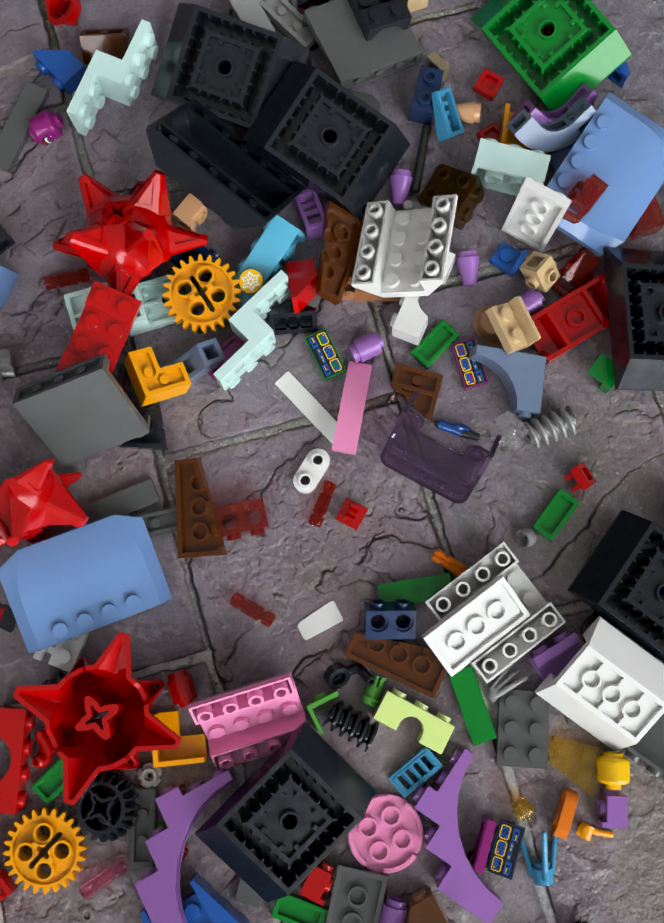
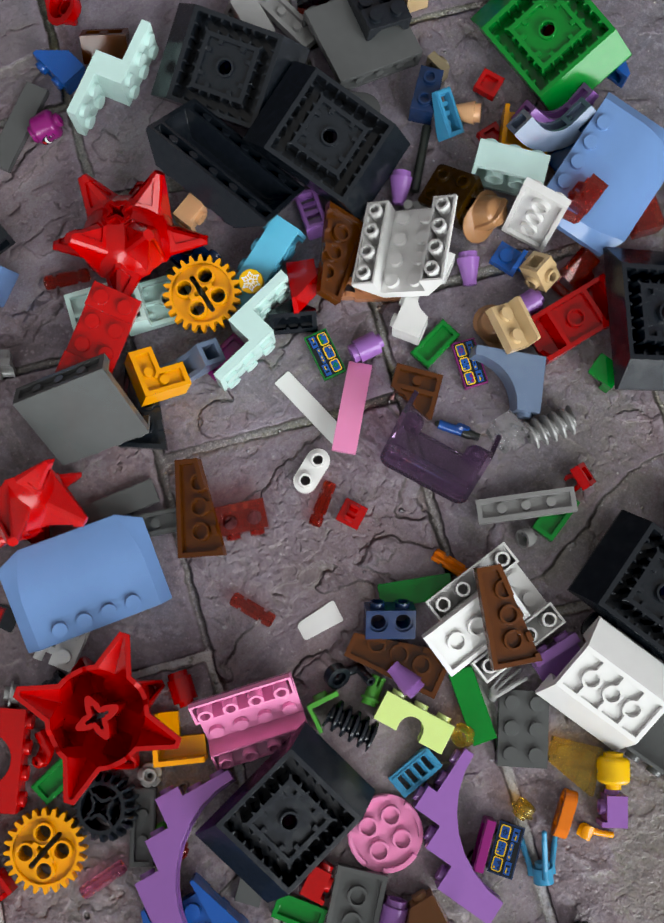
none -> light grey plate [3,681,21,708]
none -> medium lavender cone [387,661,425,699]
none -> clear yellow plate [451,722,475,748]
none -> medium nougat piece [462,190,508,243]
none -> reddish brown wing [473,563,543,671]
none -> light grey plate [475,486,578,525]

